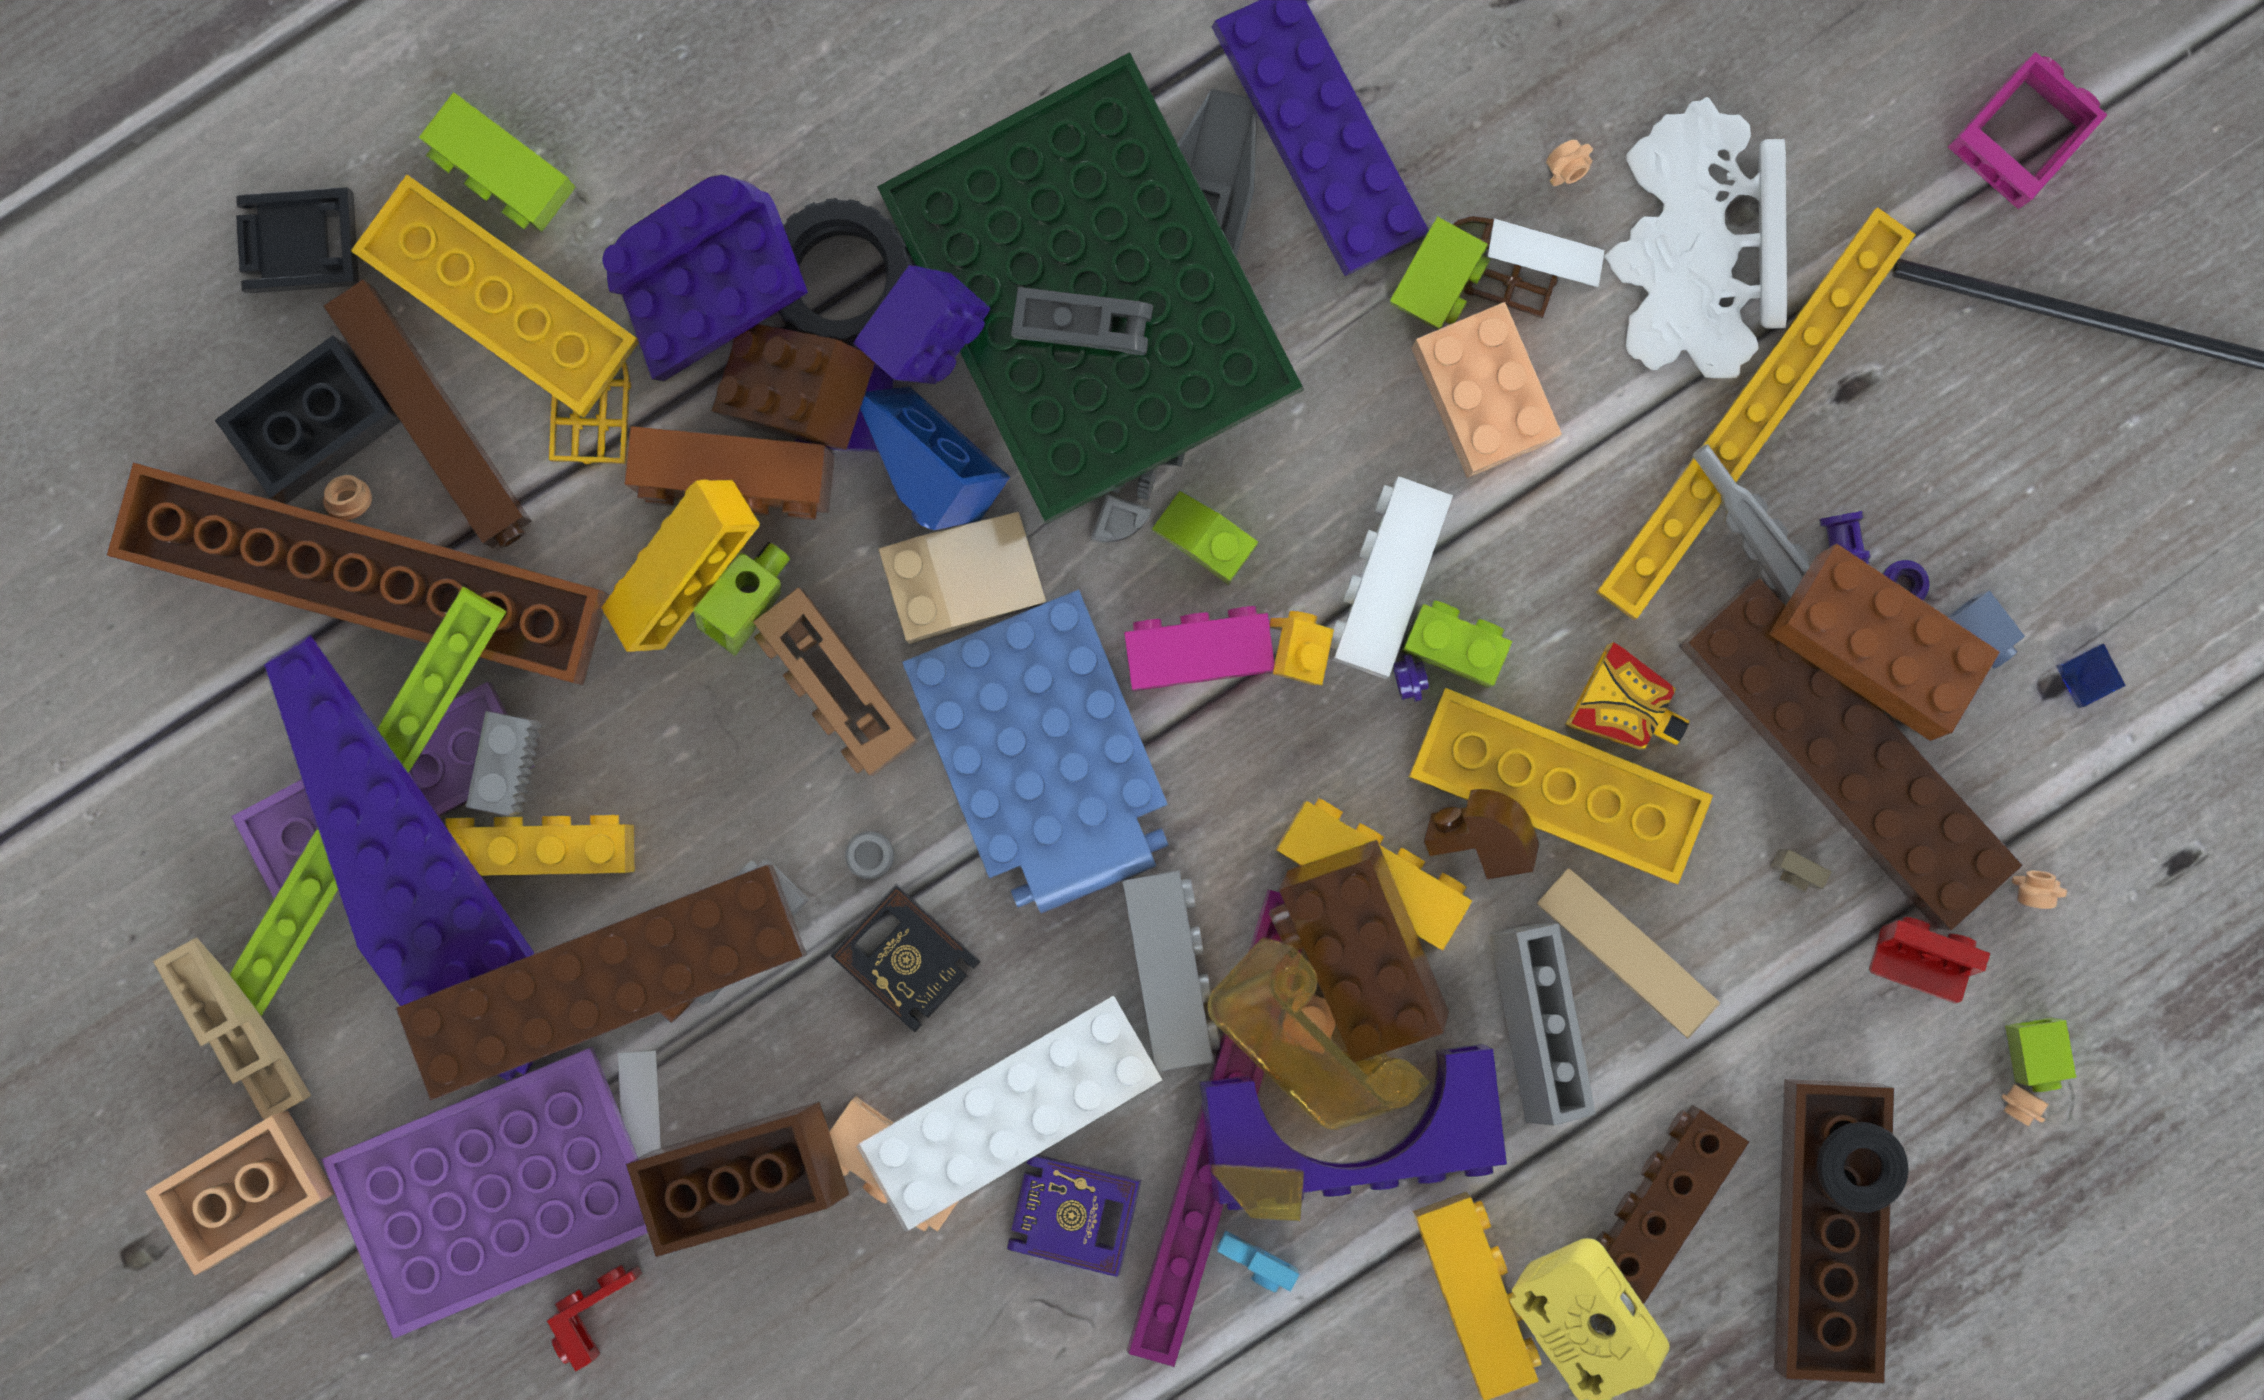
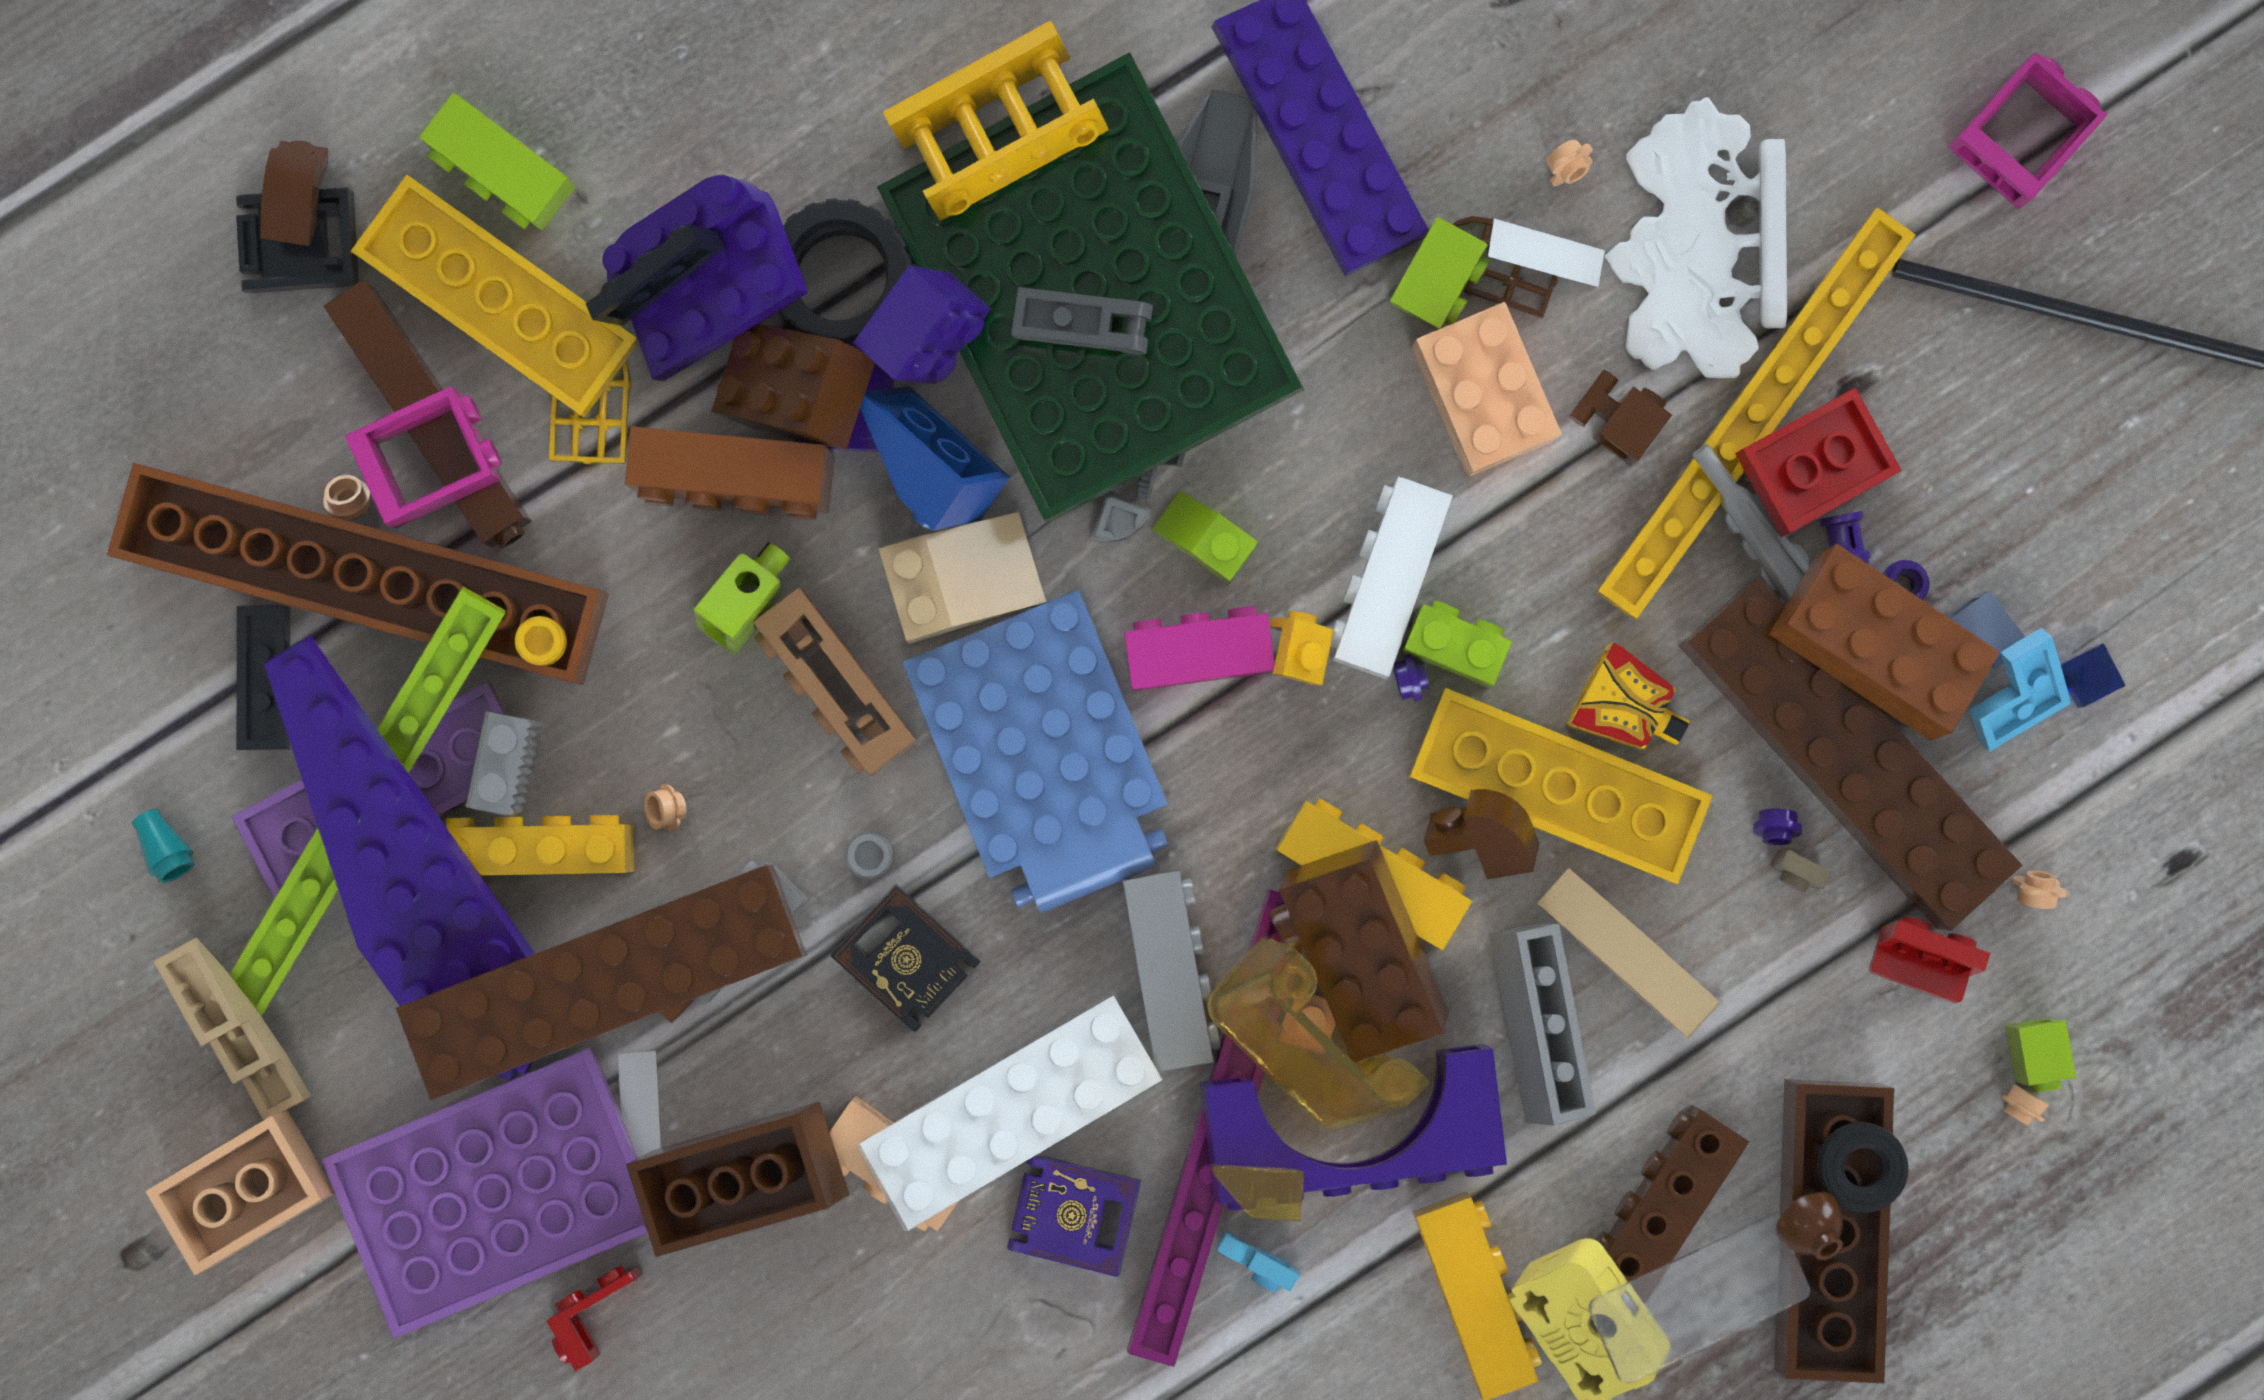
black brick [215,335,401,504] -> none
yellow brick [601,479,760,652] -> none
none -> teal cone [132,809,195,883]
none -> black plate [236,606,290,750]
none -> reddish brown brick [260,140,329,246]
none -> dark pink window [344,386,502,529]
none -> yellow tile [515,616,567,666]
none -> black plate [586,224,725,326]
none -> light nougat plate [644,784,686,831]
none -> yellow fence [883,20,1109,221]
none -> reddish brown brick [1569,370,1672,467]
none -> clear piece [1588,1216,1810,1383]
none -> red plate [1735,387,1902,537]
none -> dark purple plate [1753,808,1802,845]
none -> reddish brown brick [1776,1193,1843,1260]
none -> medium azure plate [1969,628,2071,752]

